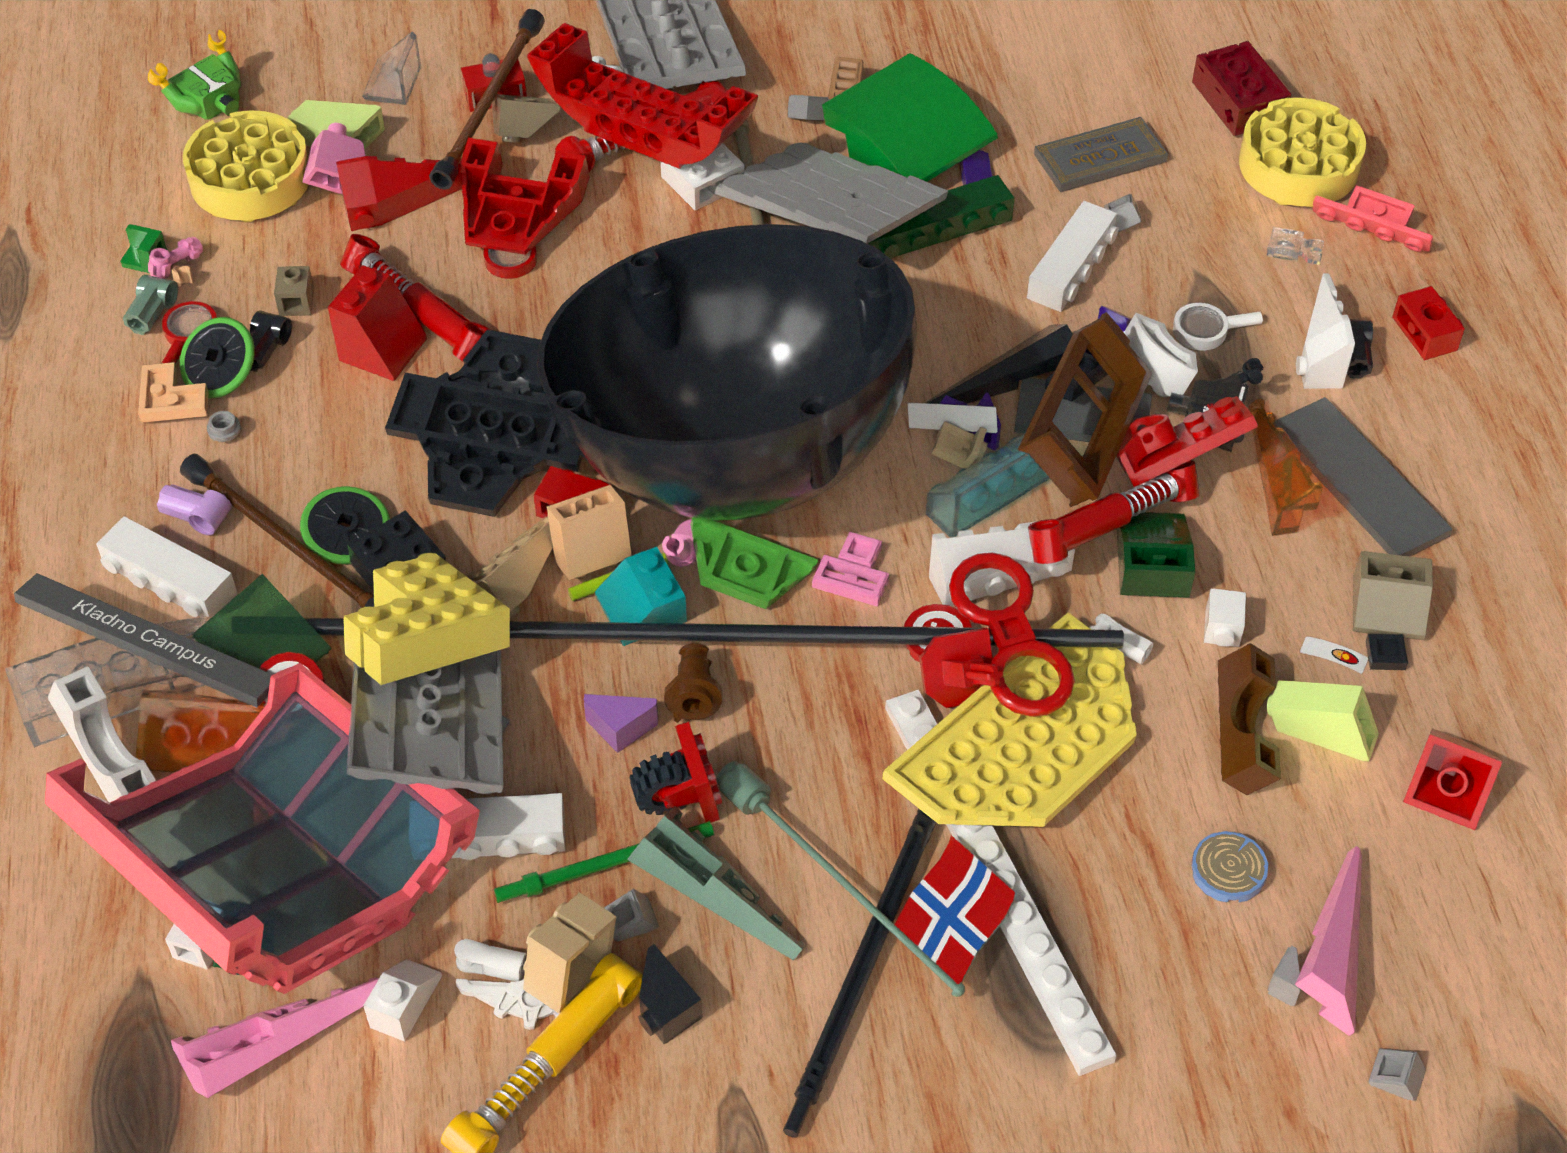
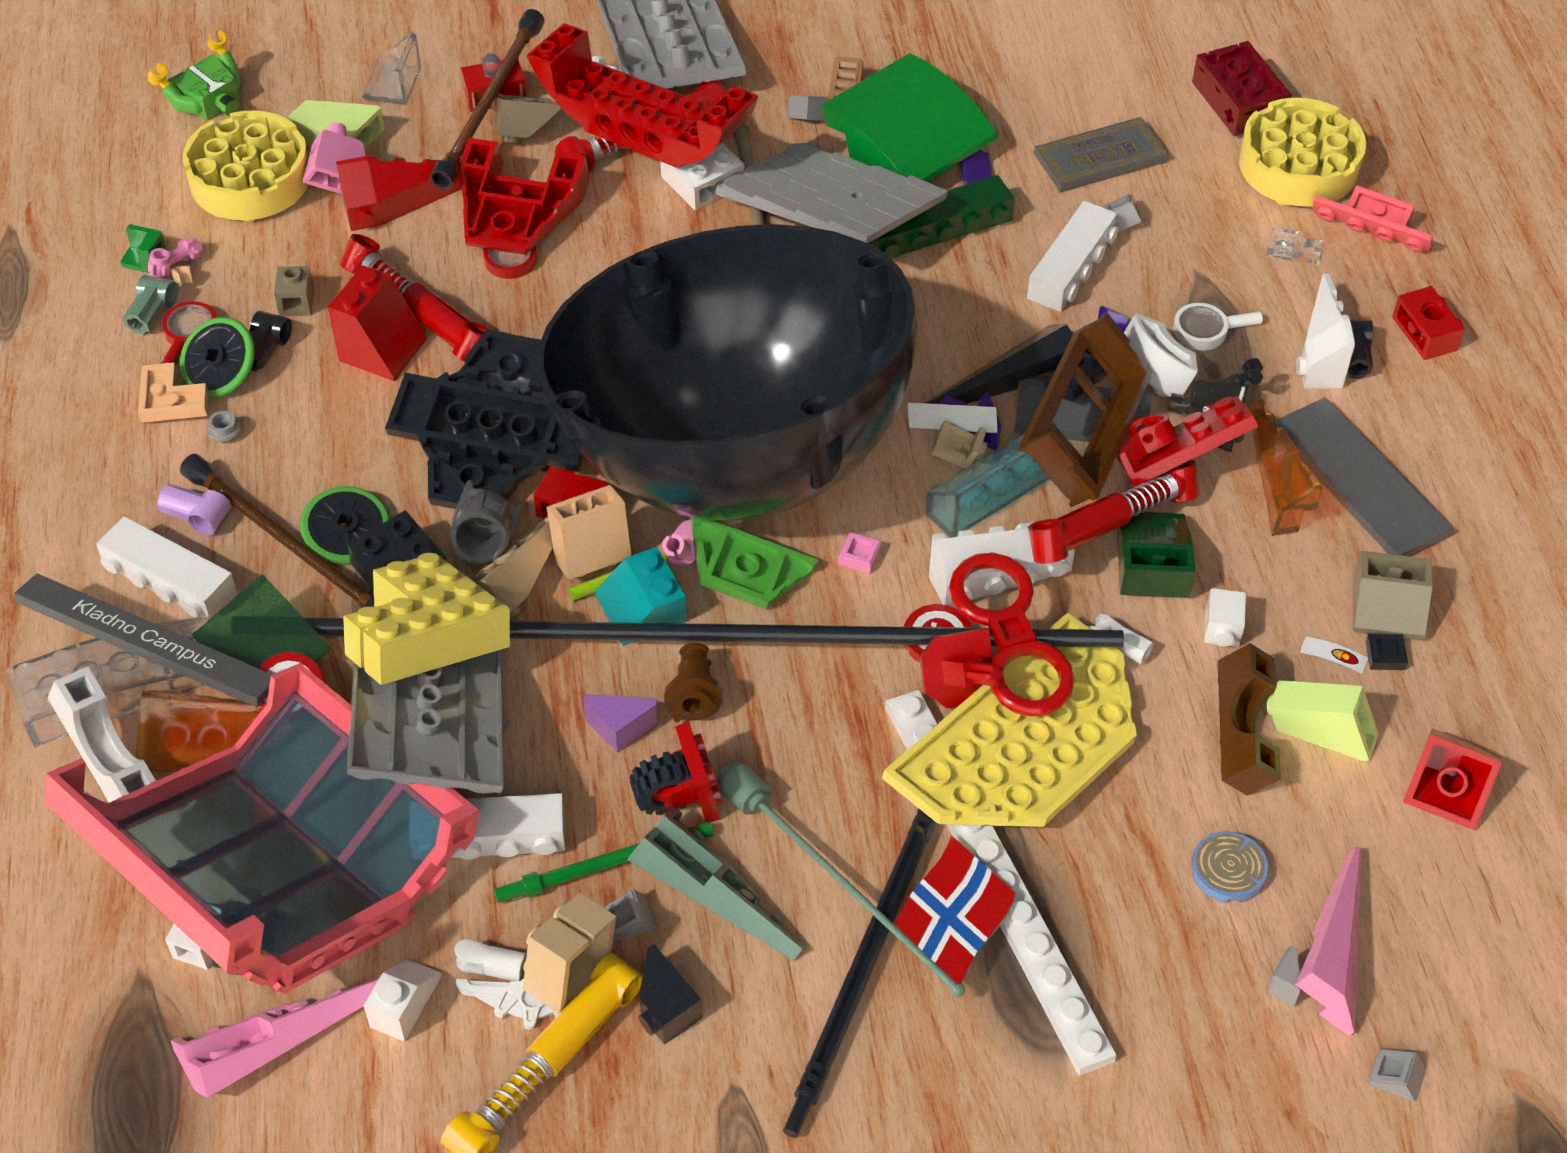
bright pink tile [812,555,889,607] -> none
none -> flat silver helmet [451,480,523,566]

